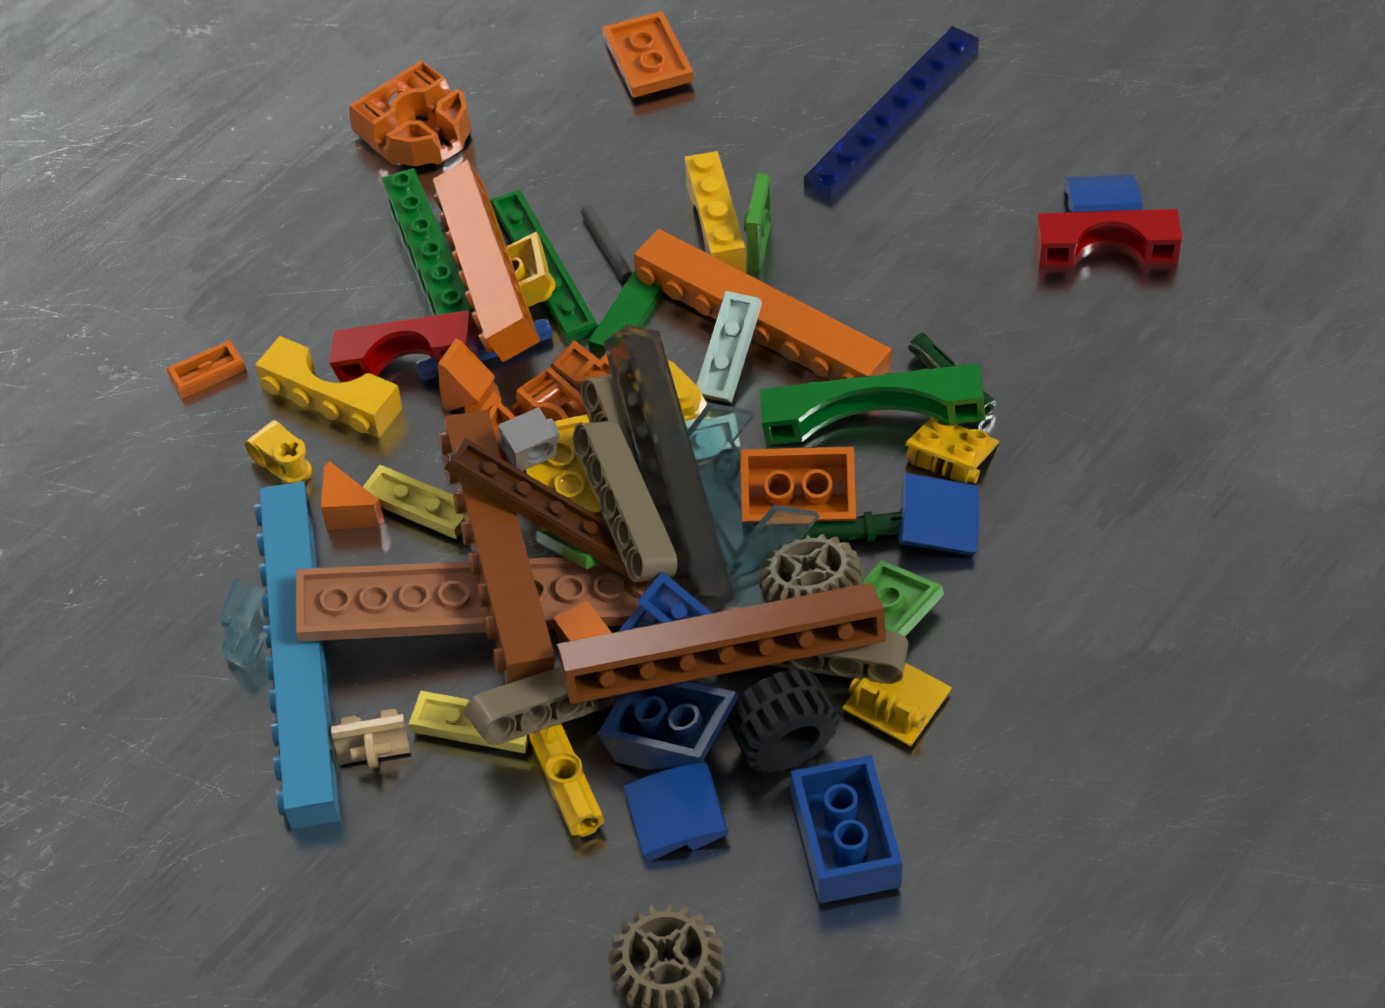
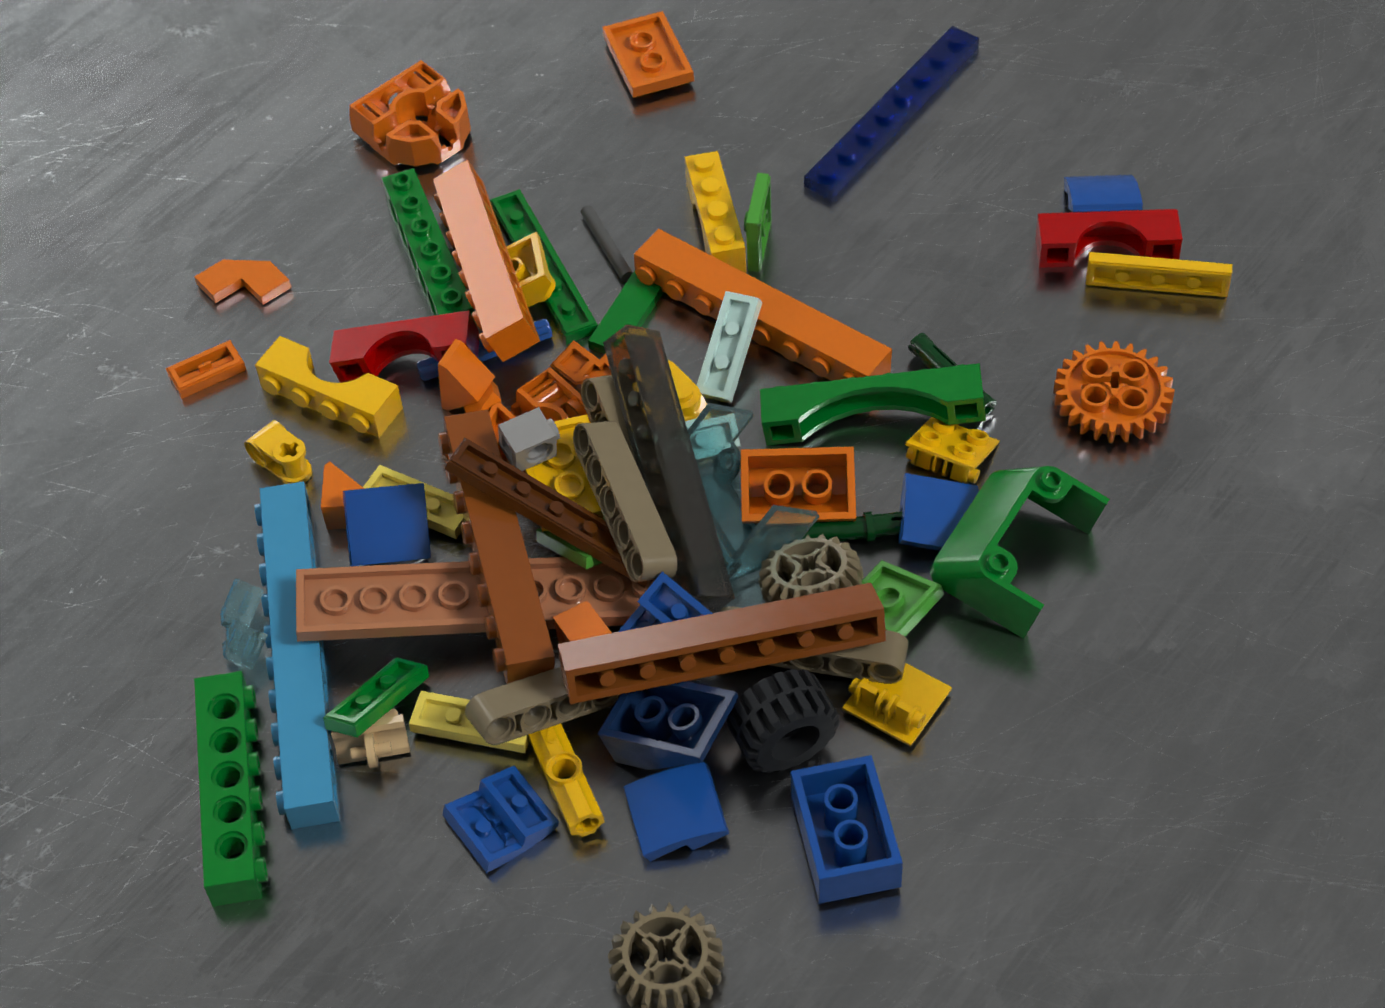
none -> orange tile [194,259,291,305]
none -> green brick [194,671,268,907]
none -> green tile [323,657,429,738]
none -> blue slope [343,483,431,566]
none -> blue slope [442,765,559,873]
none -> green windscreen [930,466,1110,639]
none -> orange gear [1053,341,1175,443]
none -> yellow tile [1086,252,1233,297]

